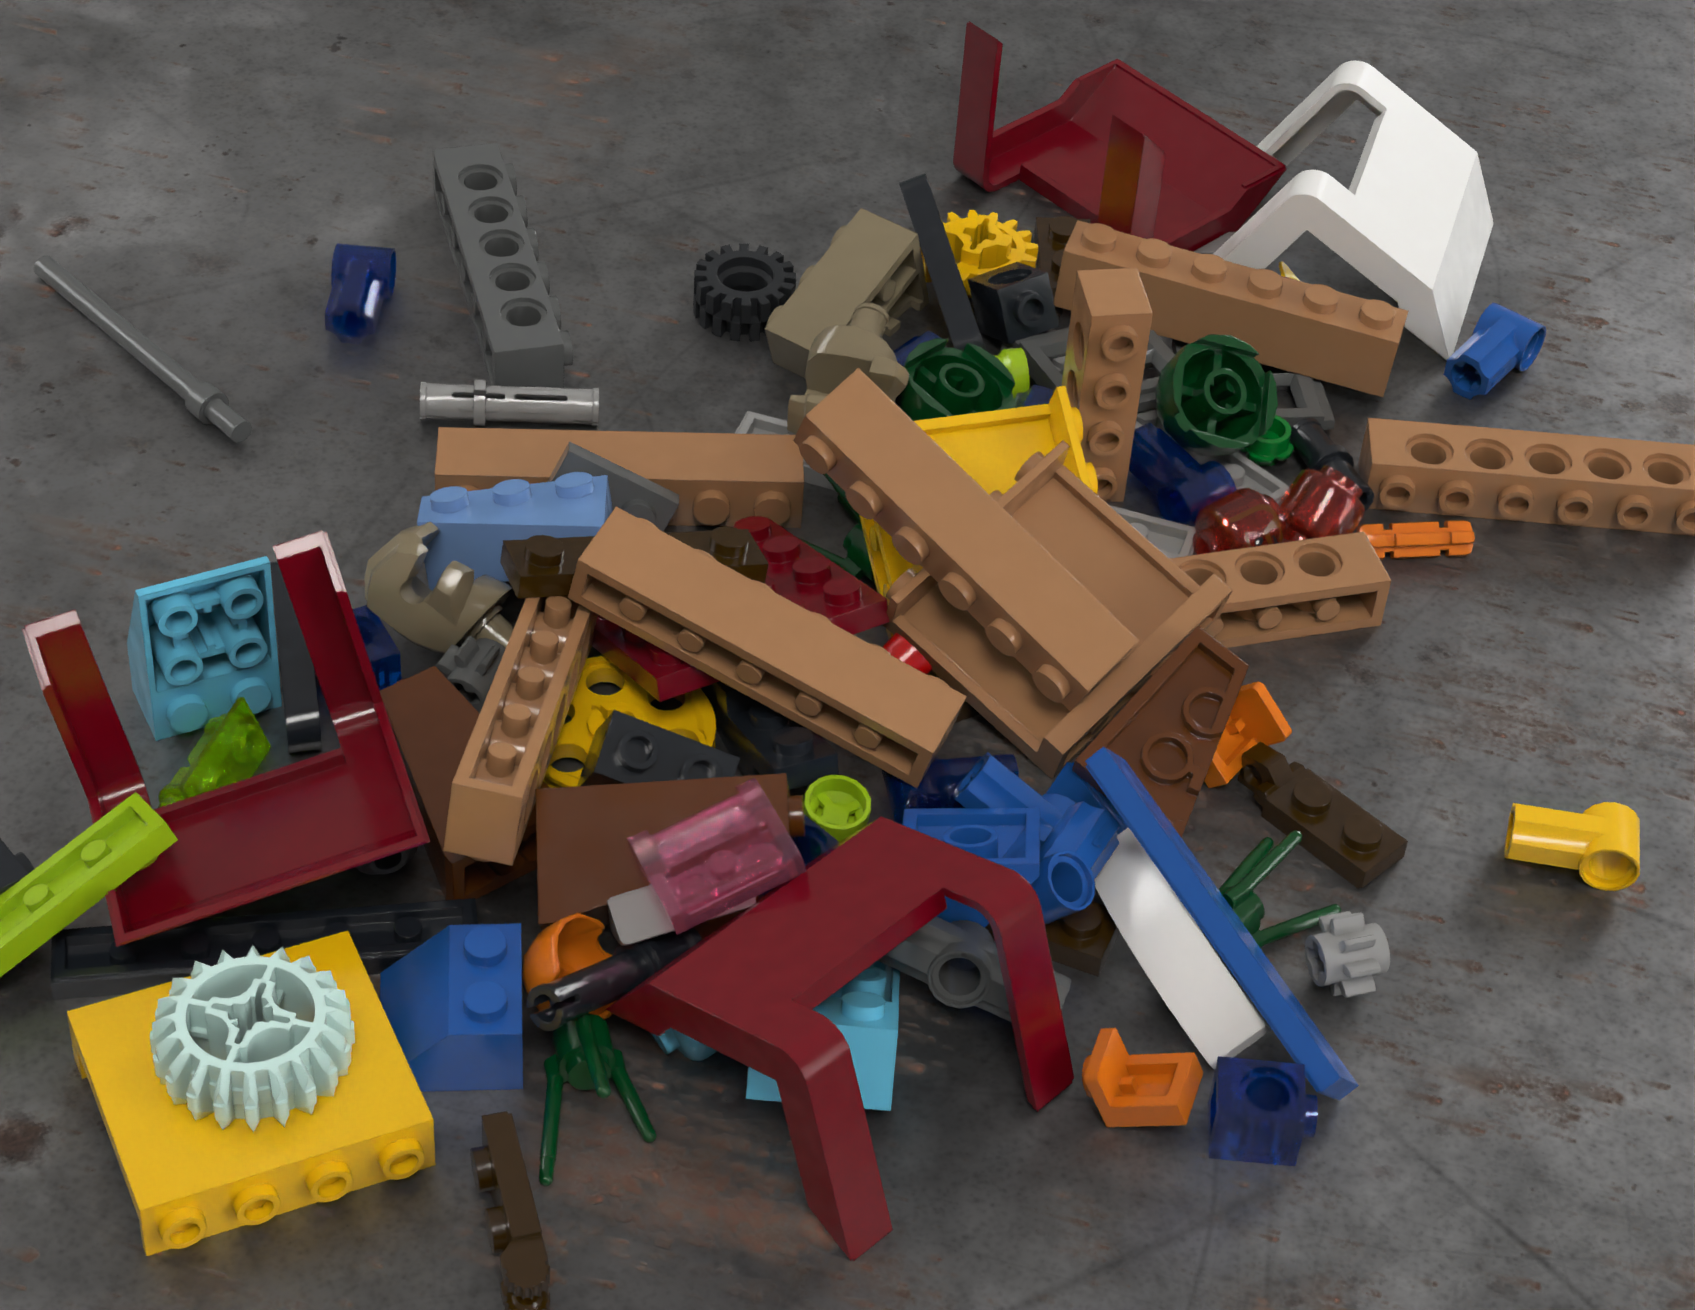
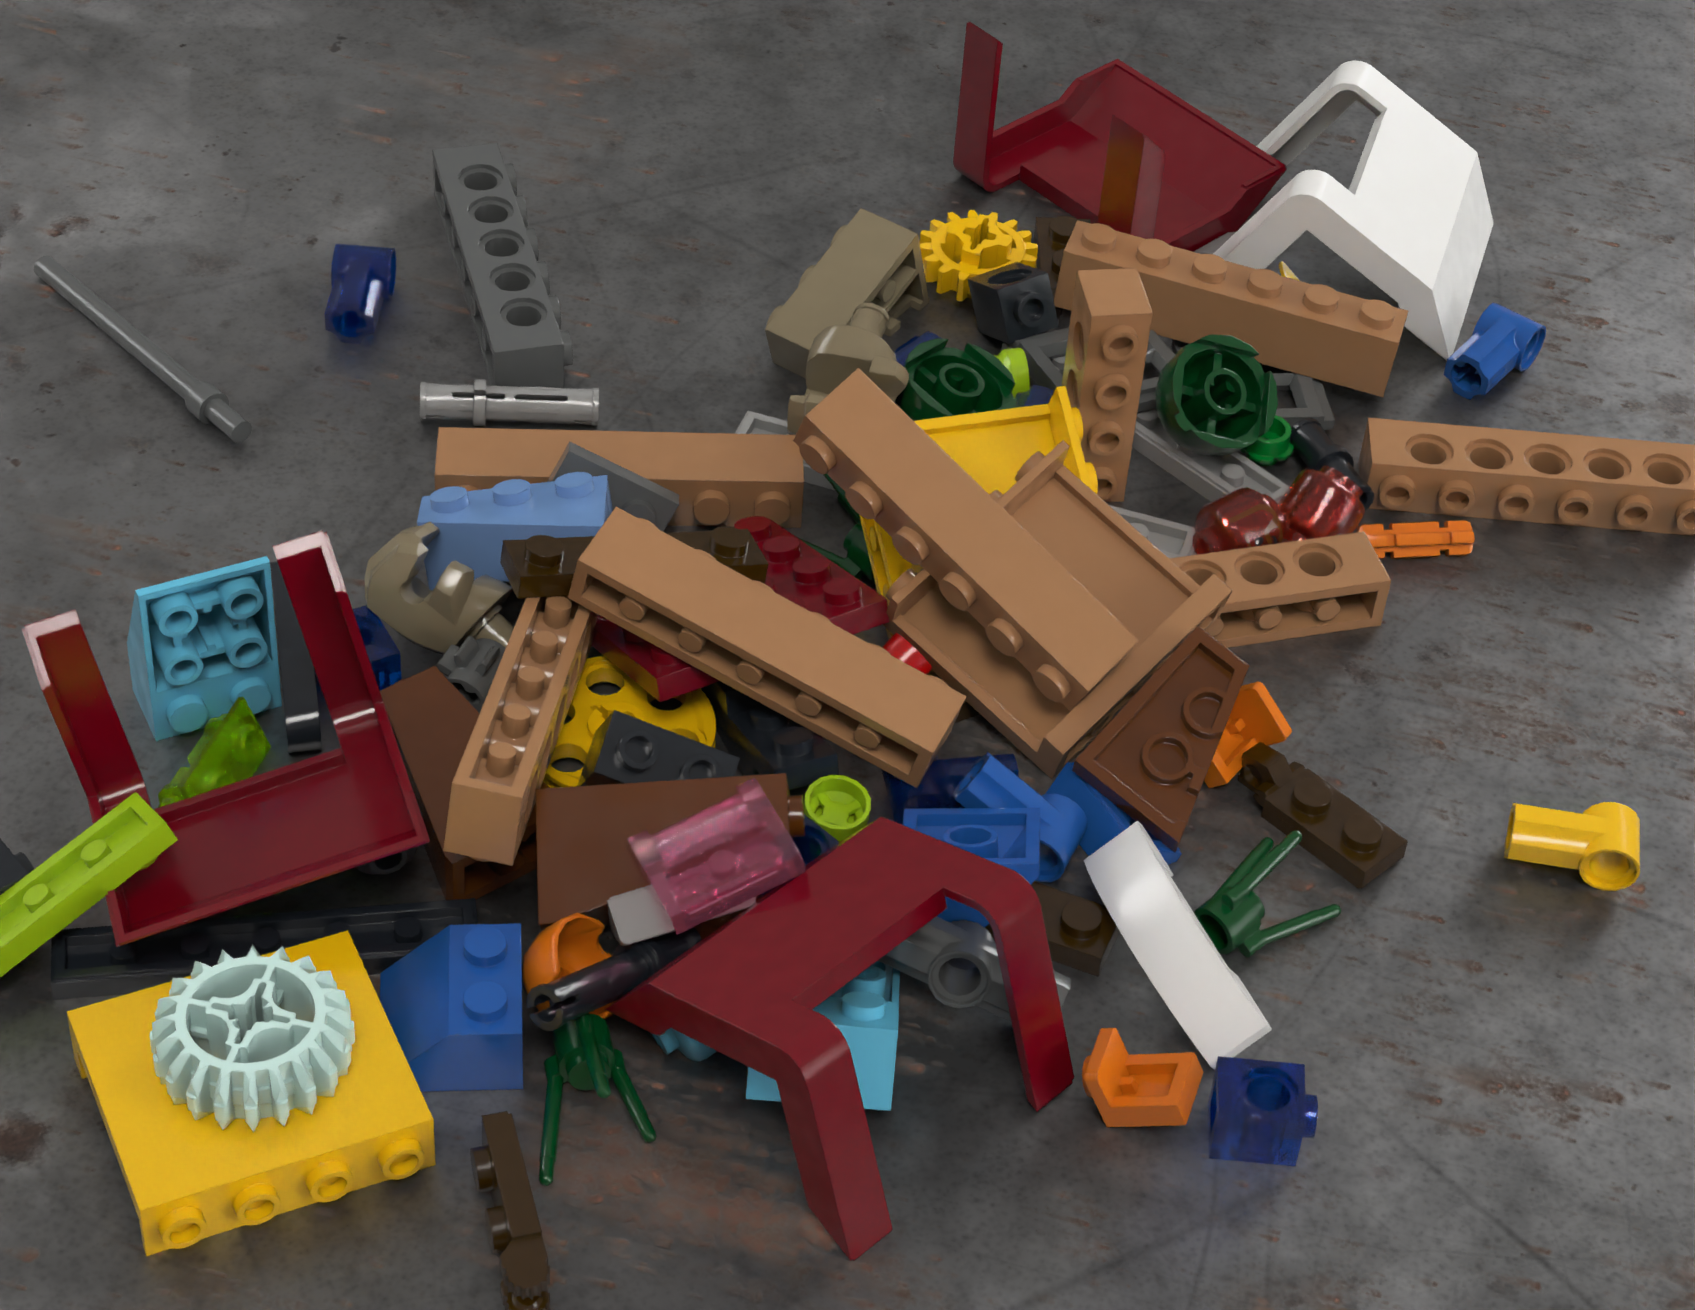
black tyre [693,243,796,342] -> none
black beam [899,173,986,351] -> none
blue piece [1031,801,1120,925] -> none
blue tile [1085,746,1359,1100] -> none
clear blue piece [1129,422,1237,527] -> none
light grey gear [1305,911,1390,998] -> none

